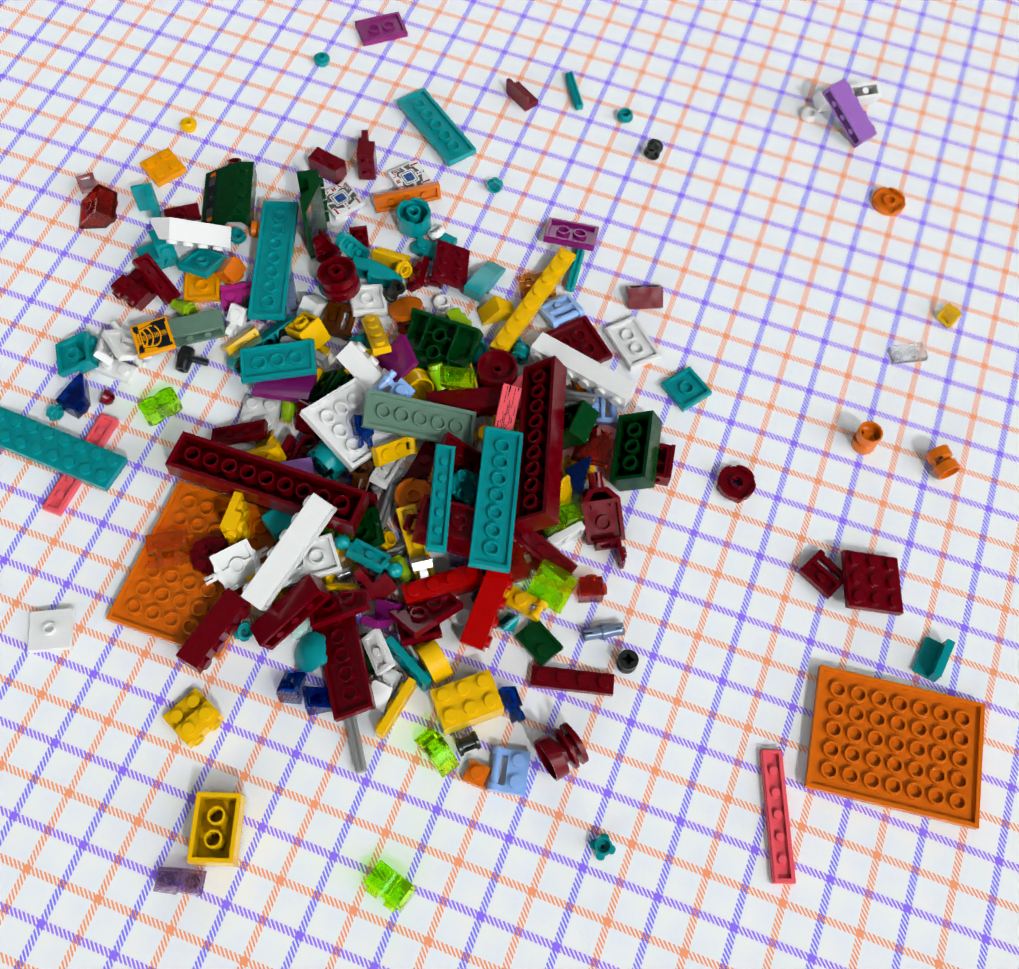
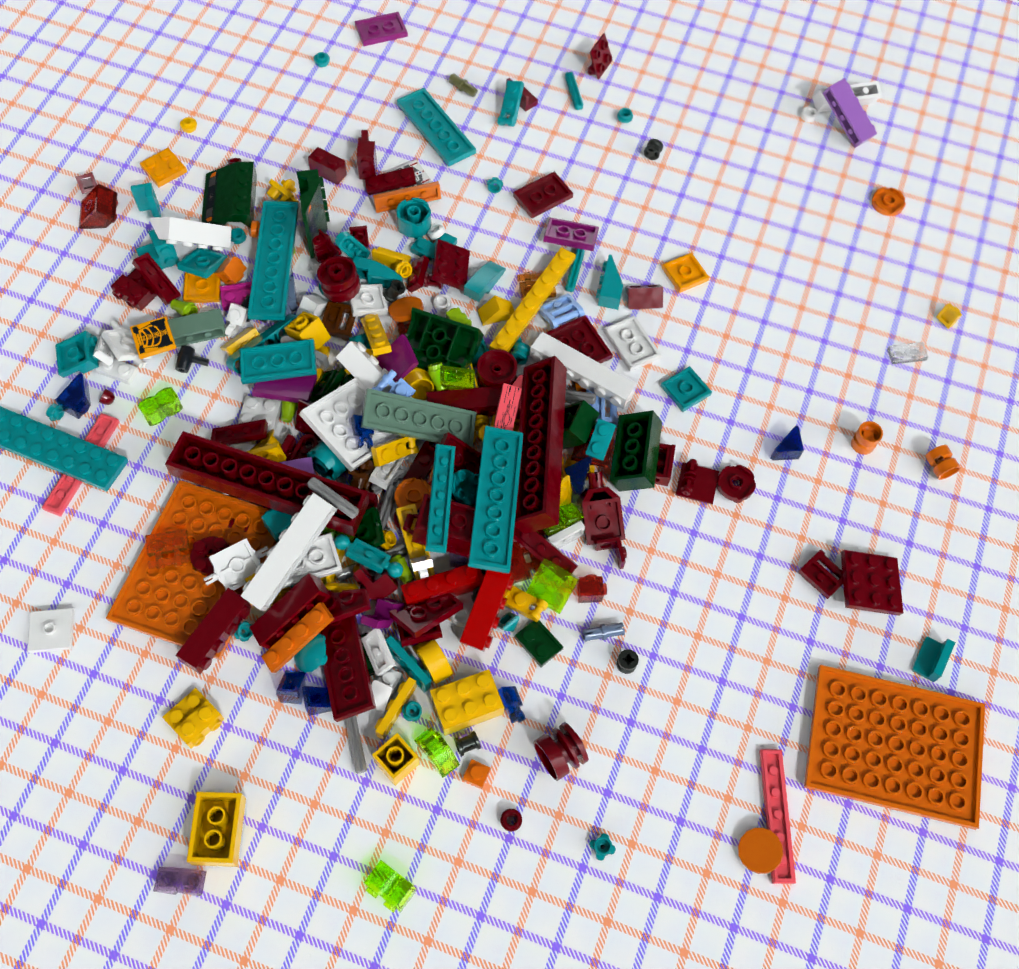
dark red plate [164,203,201,221] -> none
yellow plate [219,491,250,546] -> none
white tile [323,180,365,220] -> none
light blue plate [486,746,531,797] -> none
dark red plate [530,665,615,696] -> none
none -> orange plate [261,602,334,673]
none -> yellow hips [267,179,299,203]
none -> light grey axle [307,477,359,519]
none -> dark red plate [365,166,417,195]
none -> yellow head [372,733,420,786]
none -> teal plate [402,701,422,722]
none -> olive axle [449,73,478,97]
none -> yellow plate [475,415,489,431]
none -> teal plate [497,81,524,127]
none -> dark red plate [500,809,522,832]
none -> dark red plate [513,171,573,218]
none -> teal plate [585,418,616,461]
none -> dark red hinge [587,33,612,80]
none -> teal slope [596,254,623,310]
none -> light orange tile [662,252,709,293]
none -> dark red hinge [675,459,720,505]
none -> orange tile [738,828,783,874]
none -> clear blue slope [770,426,804,461]

